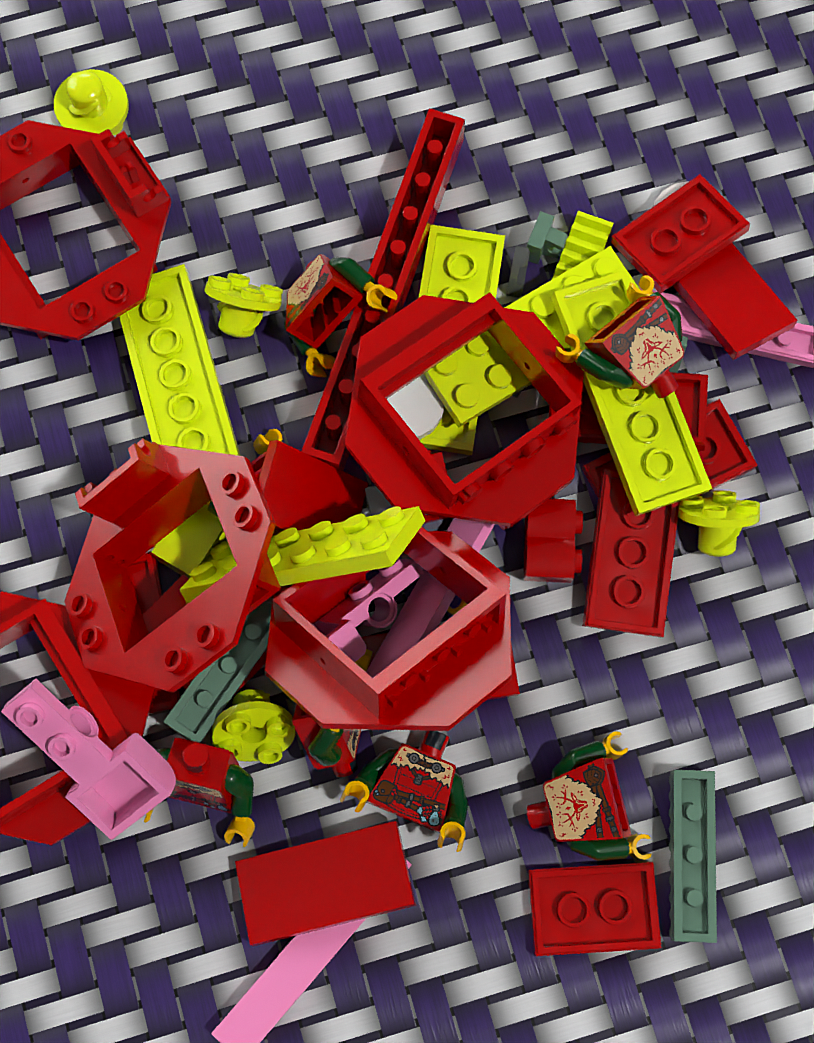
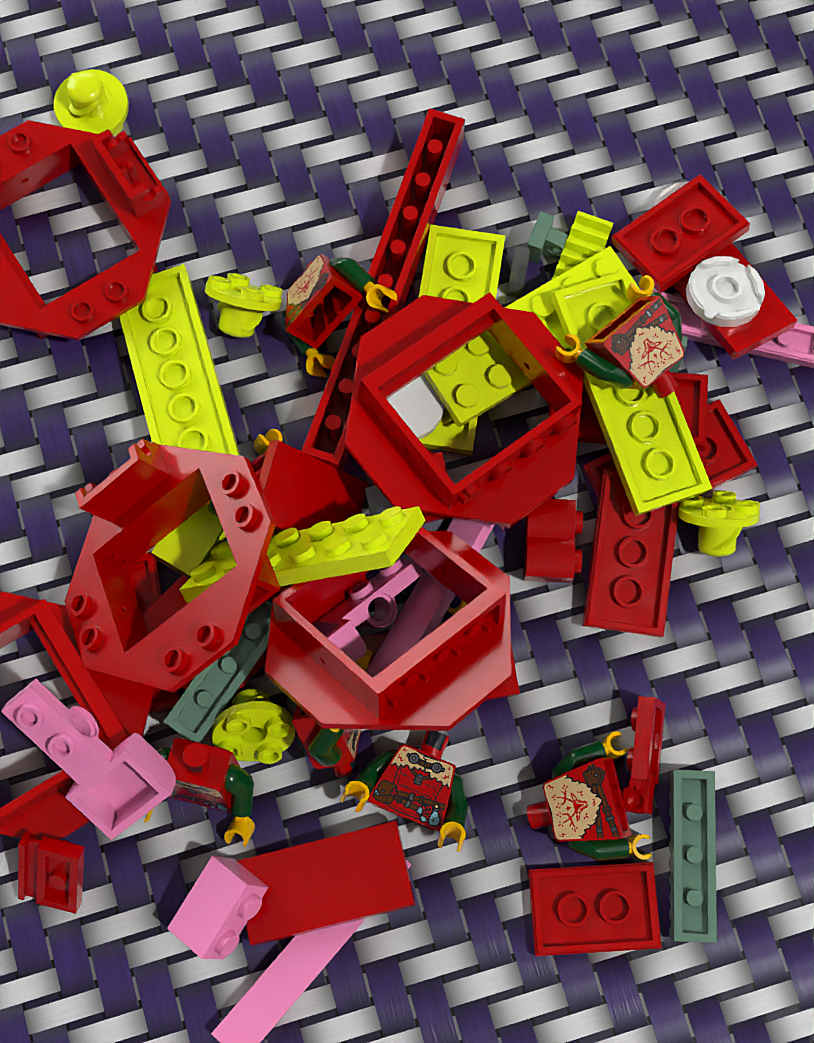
none -> red plate [18,831,85,914]
none -> bright pink brick [167,856,269,960]
none -> red hinge [622,696,666,814]
none -> white tile [686,256,765,327]

